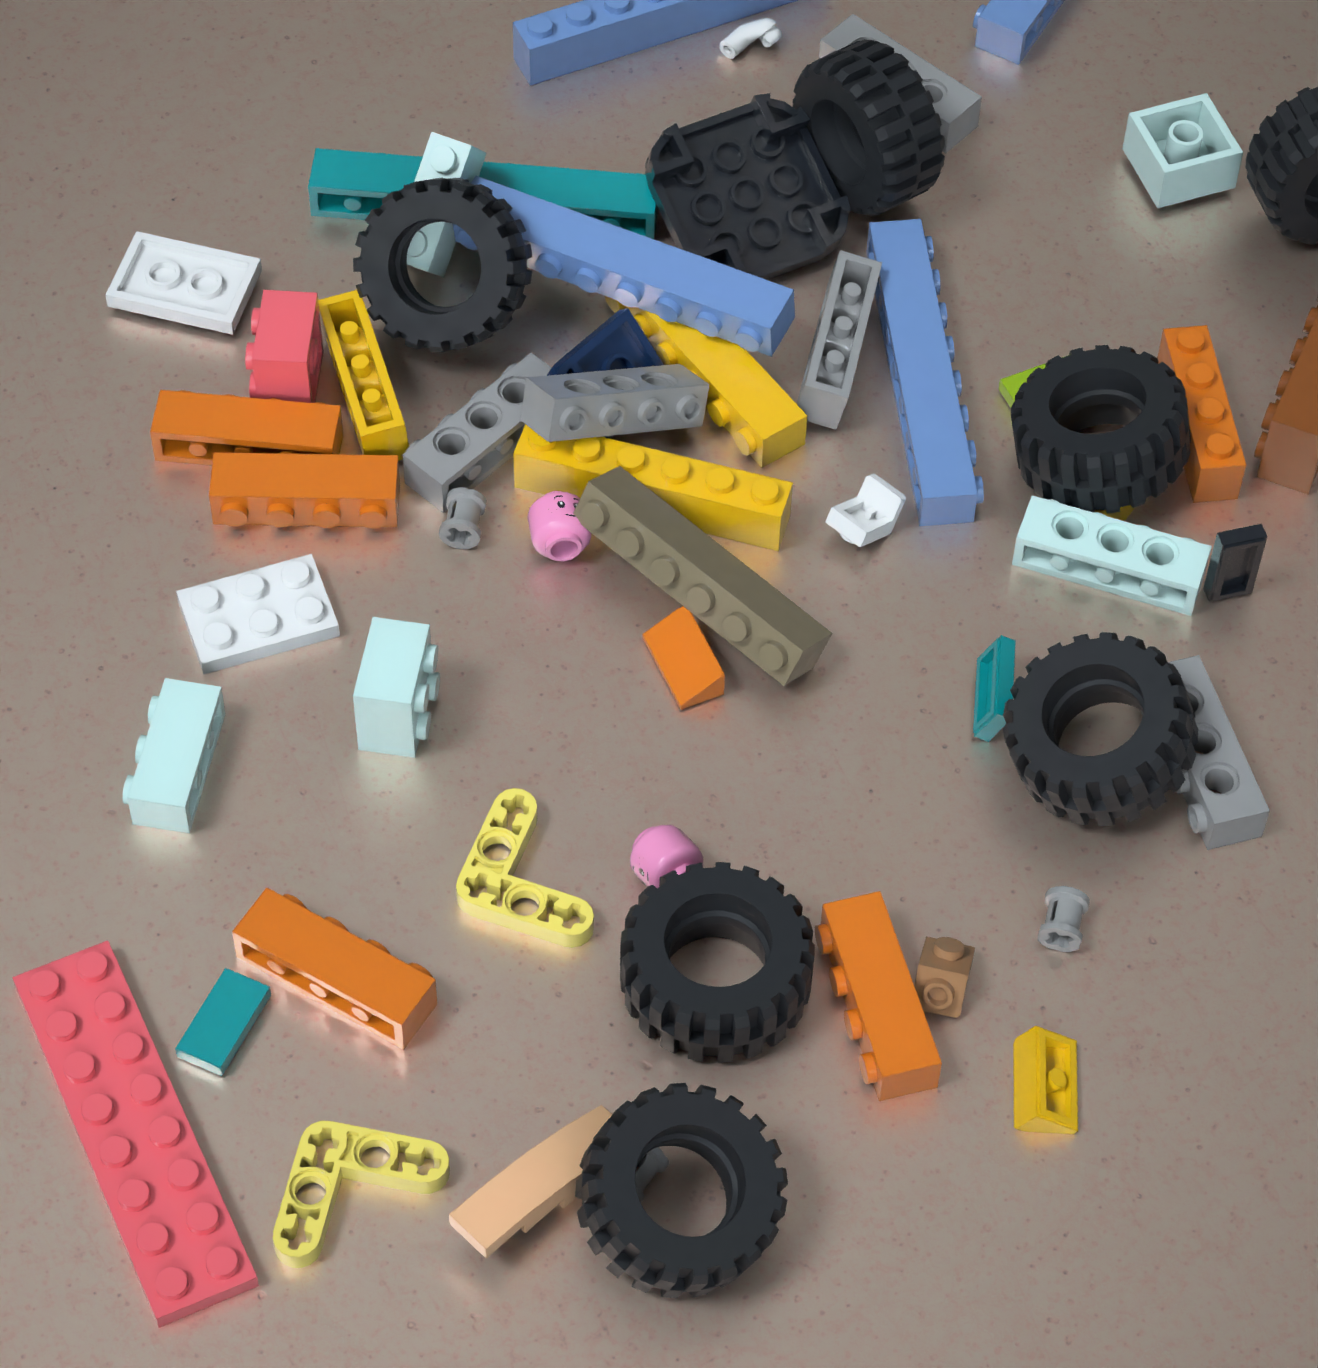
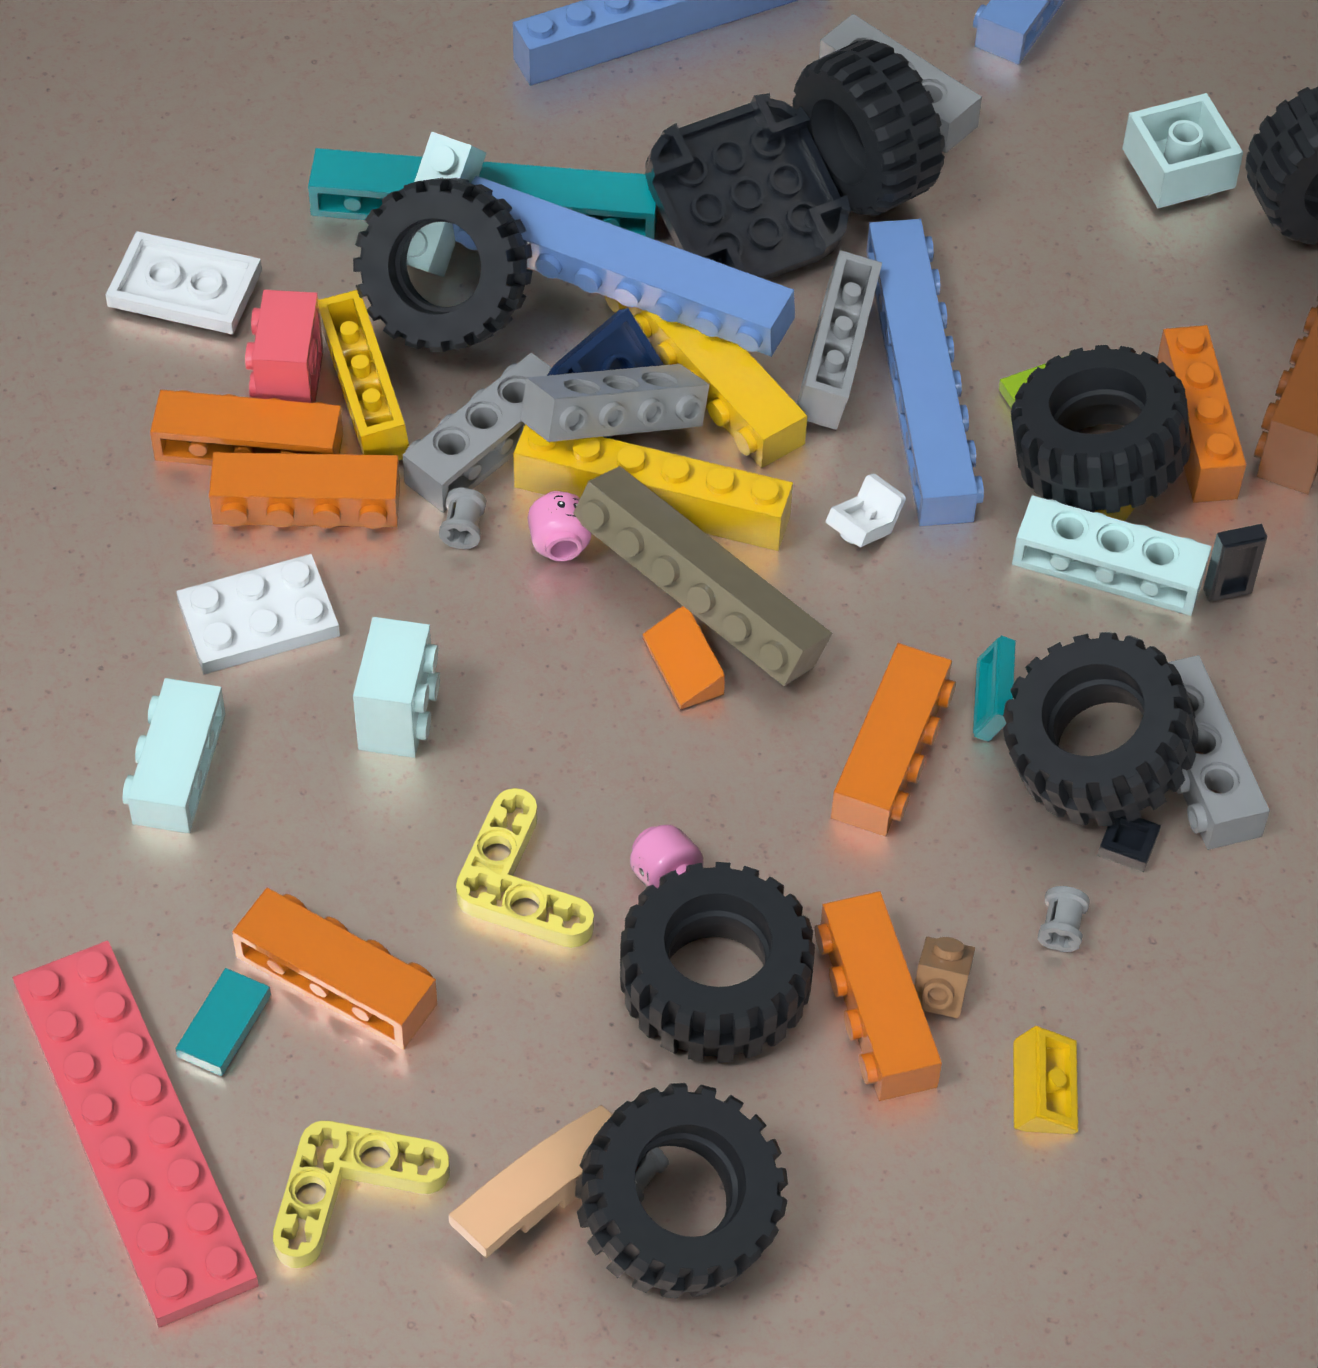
white arm [719,17,782,59] -> none
none -> orange brick [831,643,956,837]
none -> black tile [1097,816,1161,872]

